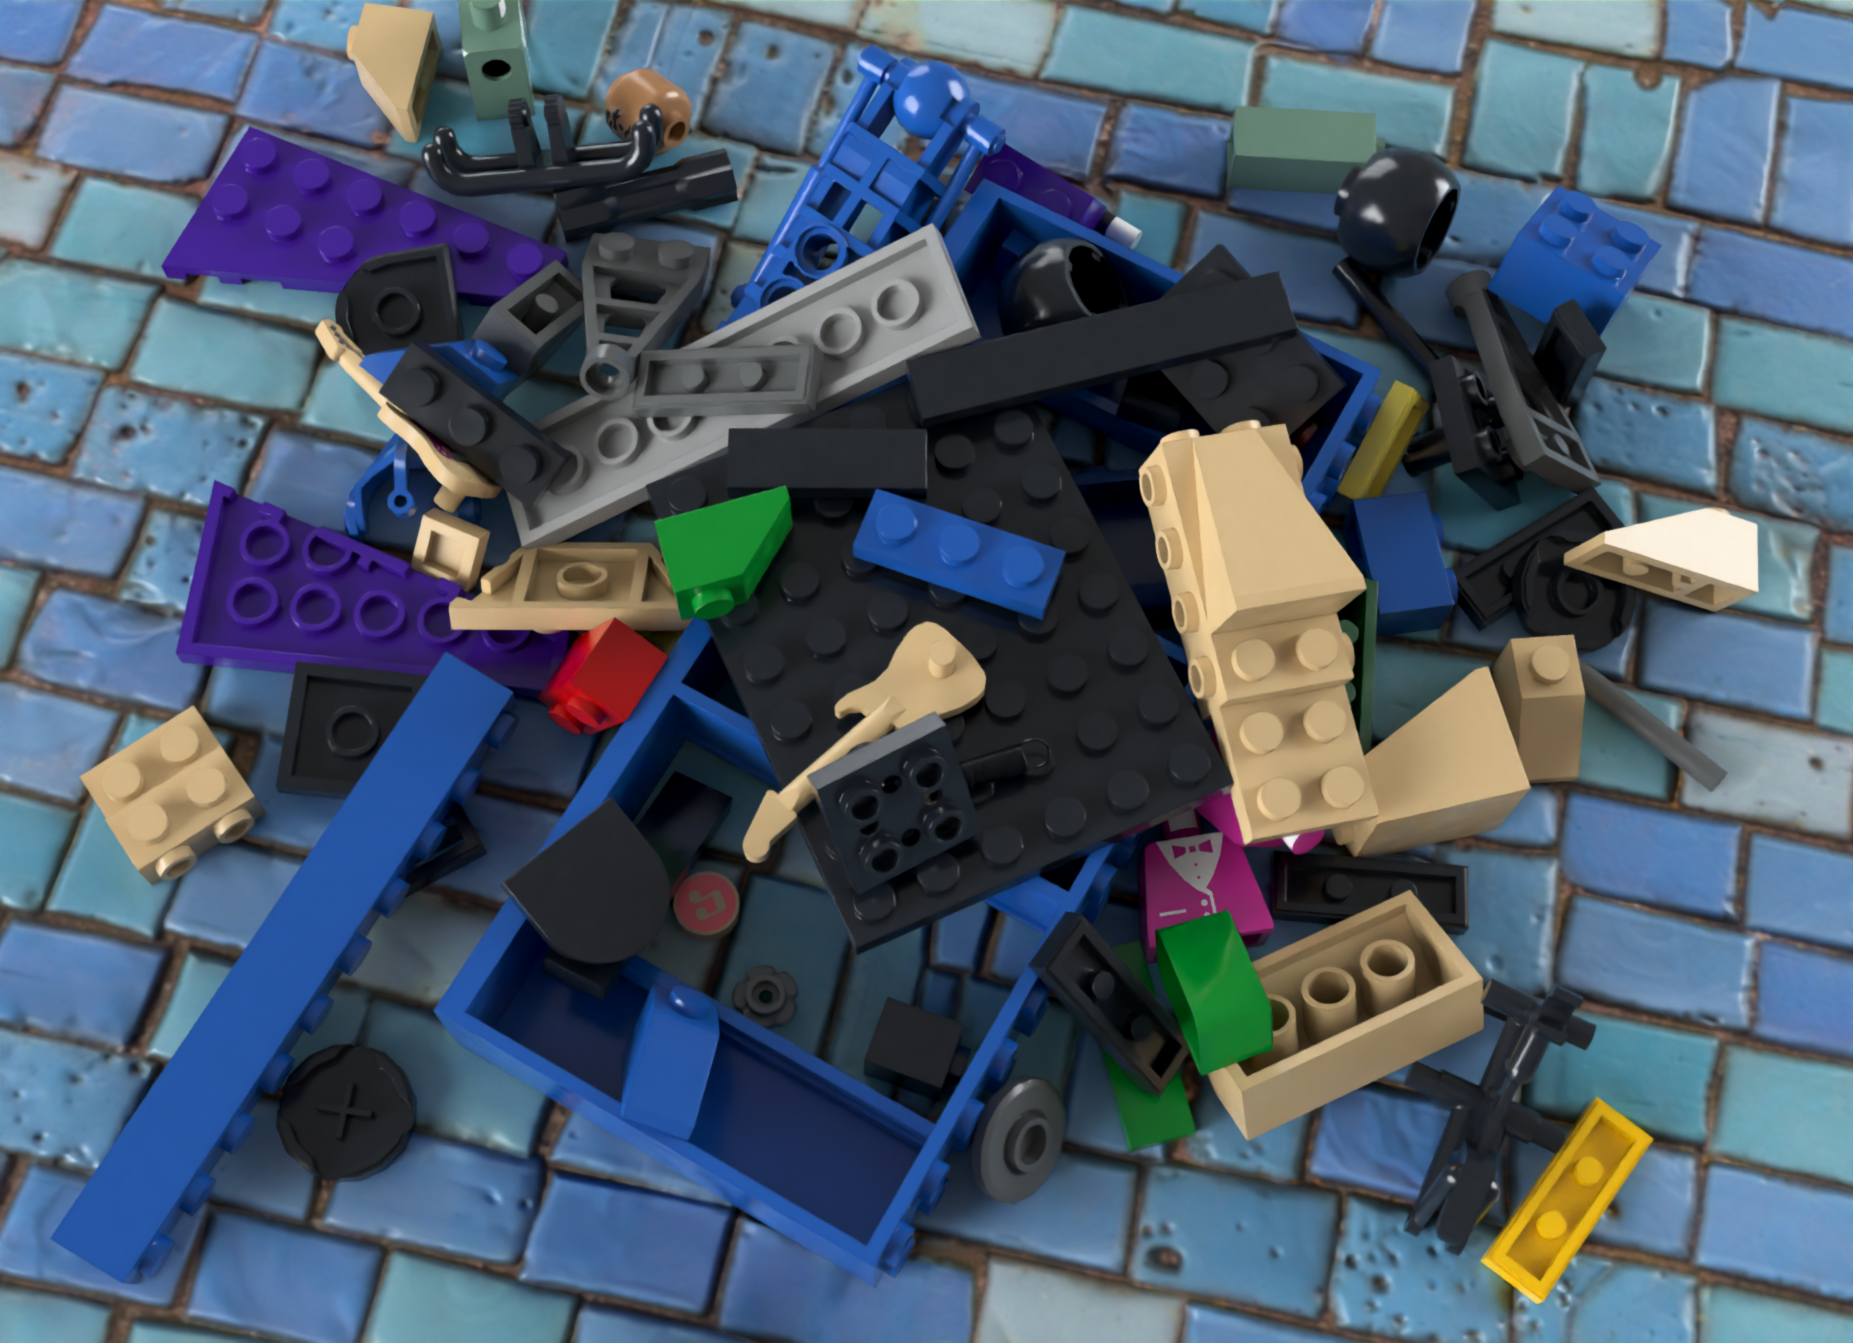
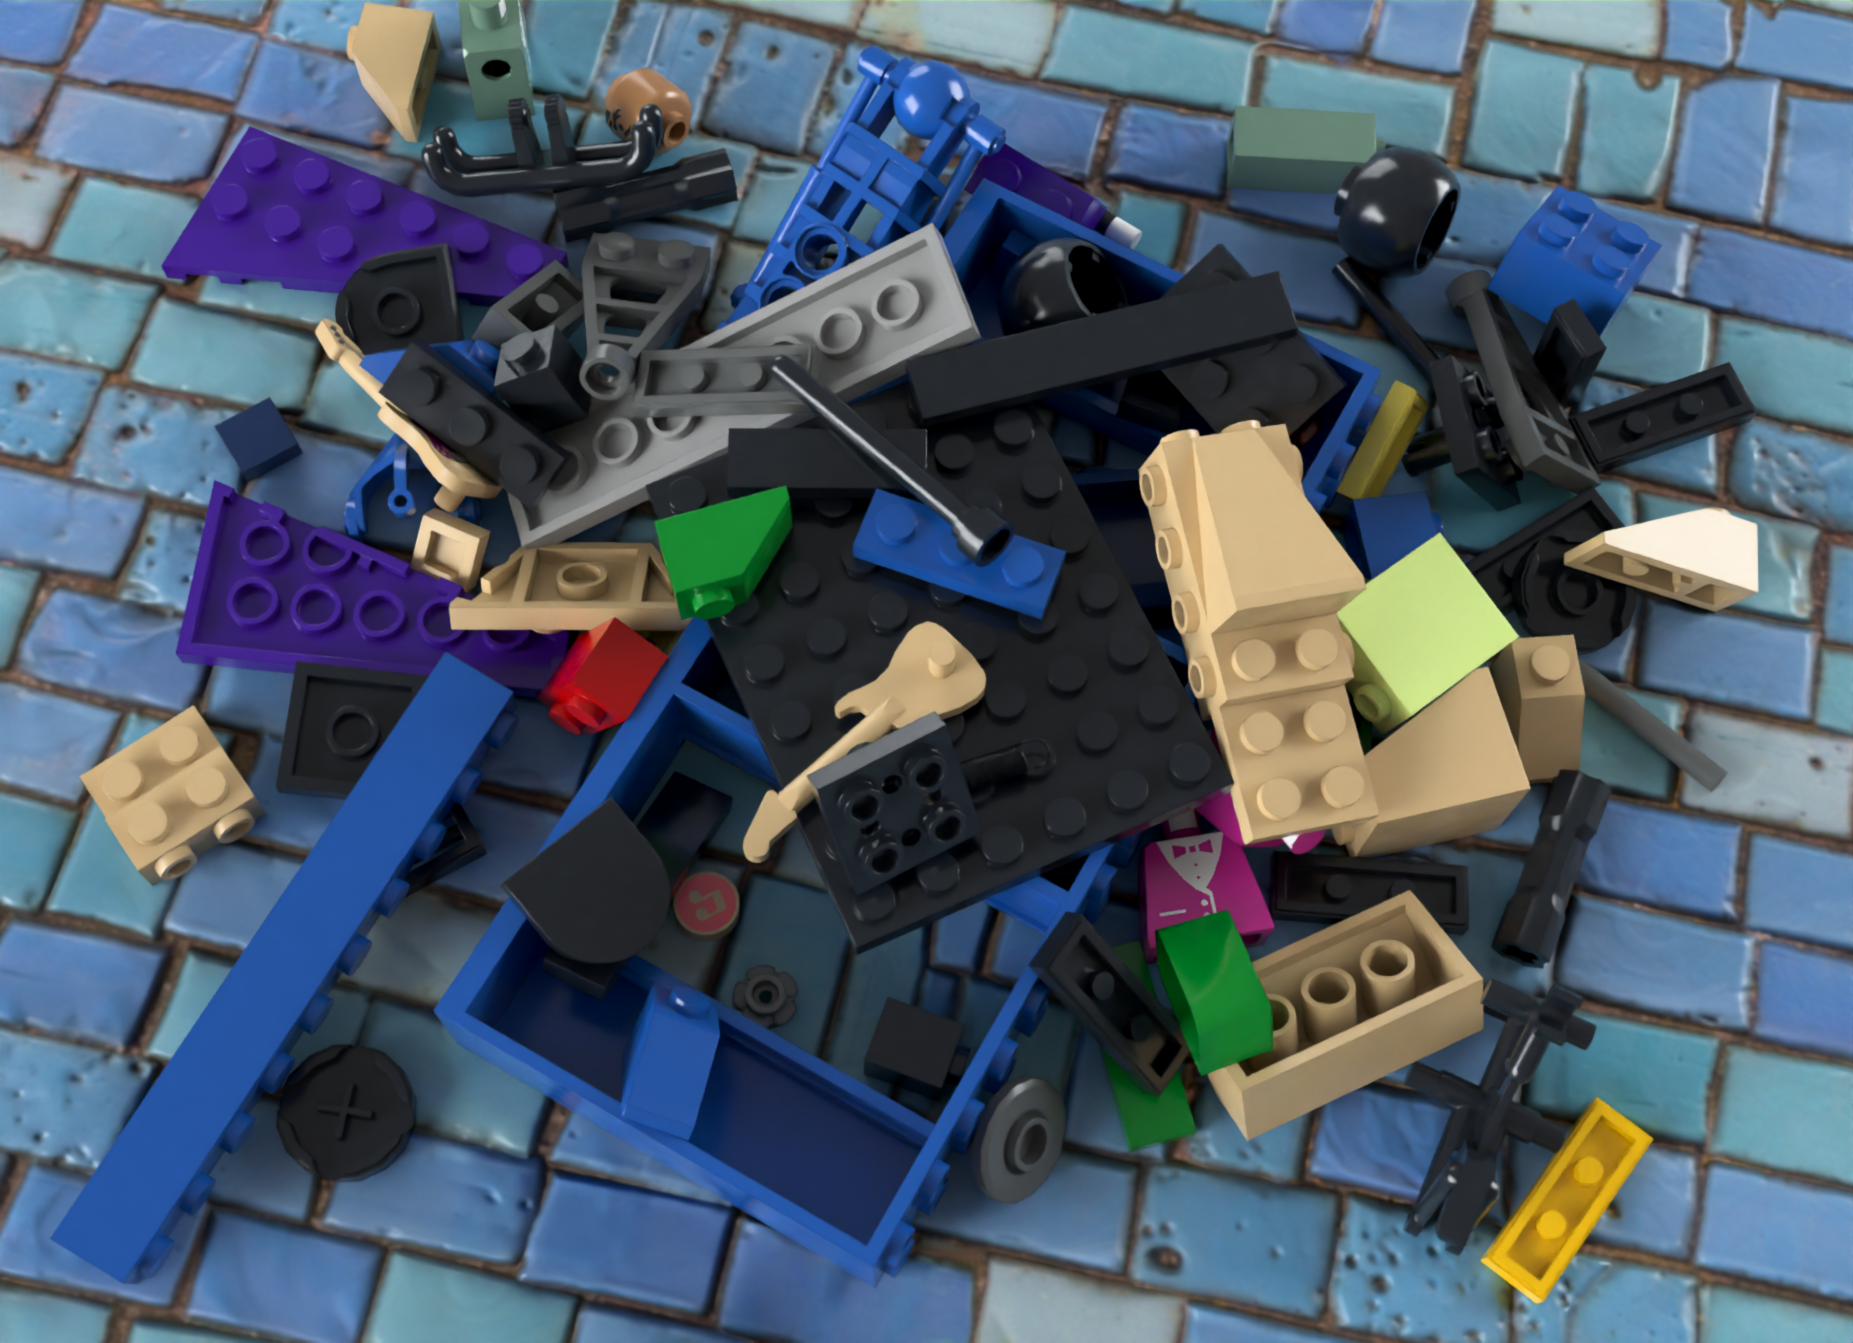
none -> dark blue tile [215,397,303,483]
none -> black brick [493,324,591,434]
none -> black piece [769,354,1015,567]
none -> yellowish green panel [1337,533,1519,734]
none -> black axle [1491,769,1611,969]
none -> black tile [1568,362,1757,474]

